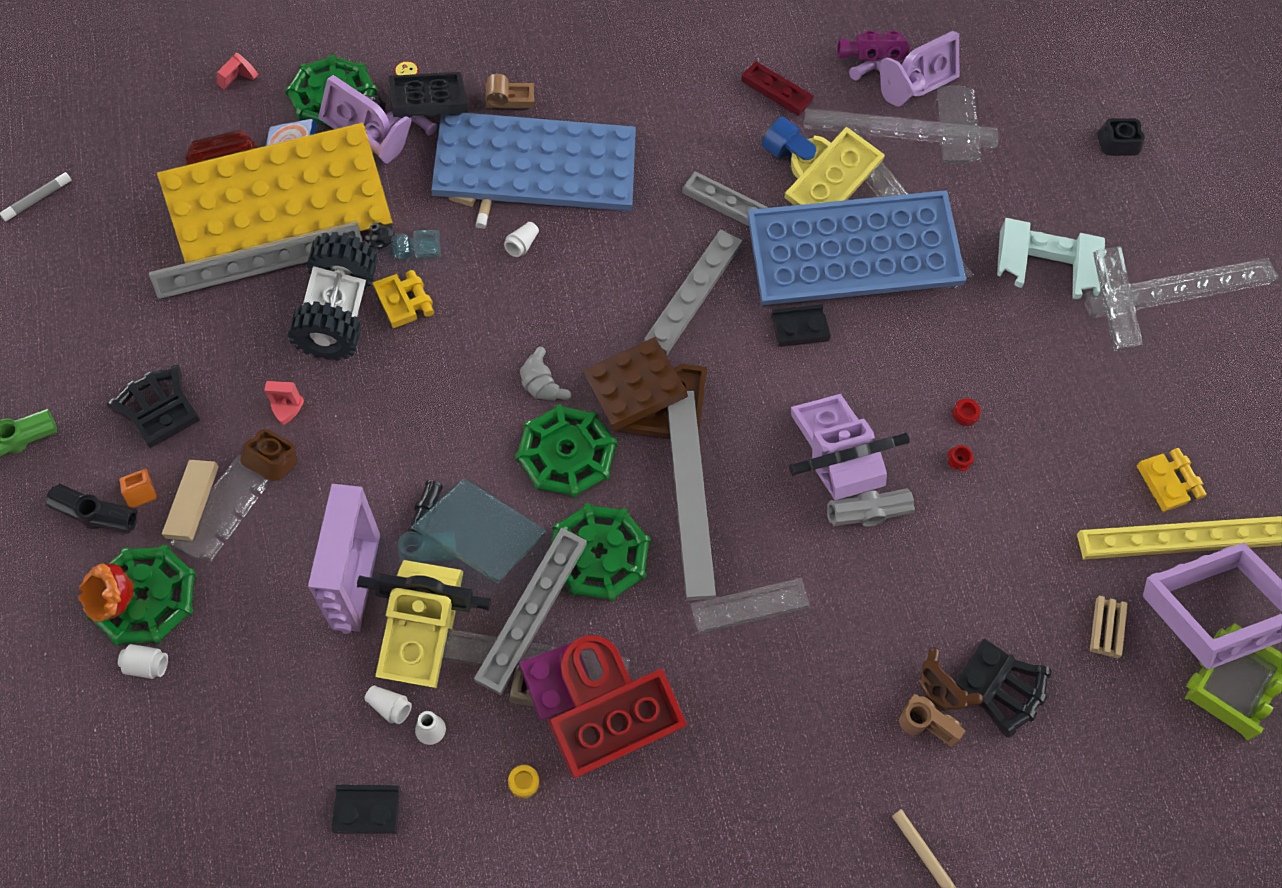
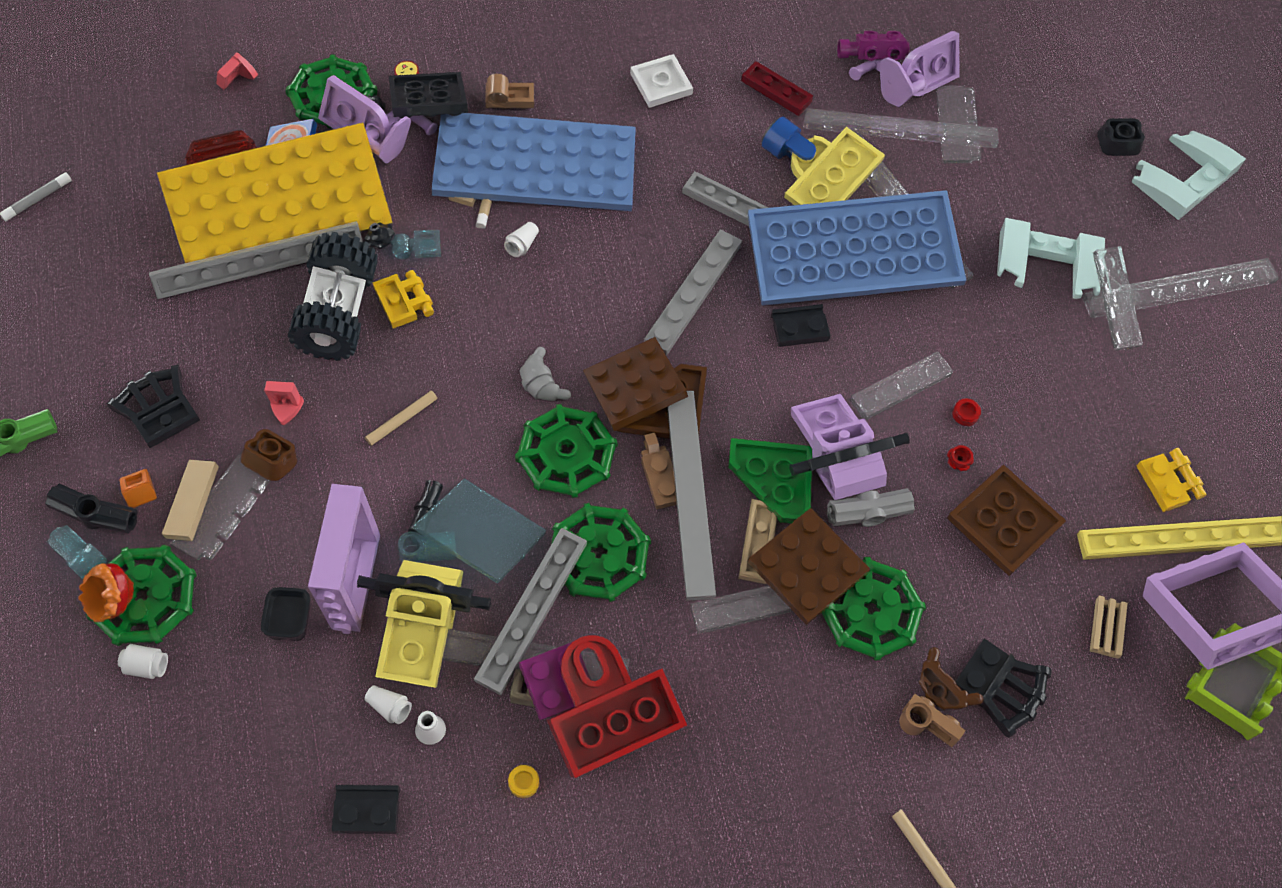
none -> clear light blue piece [47,525,108,580]
none -> black piece [261,587,310,641]
none -> tan piece [365,391,437,446]
none -> white plate [630,54,693,108]
none -> medium nougat hinge [641,433,677,510]
none -> green plate [728,438,812,523]
none -> tan tile [738,499,777,584]
none -> reddish brown plate [747,508,870,626]
none -> green plate [821,557,926,661]
none -> clear plate [850,351,953,420]
none -> reddish brown plate [947,464,1066,576]
none -> light aqua wedge [1132,131,1246,220]

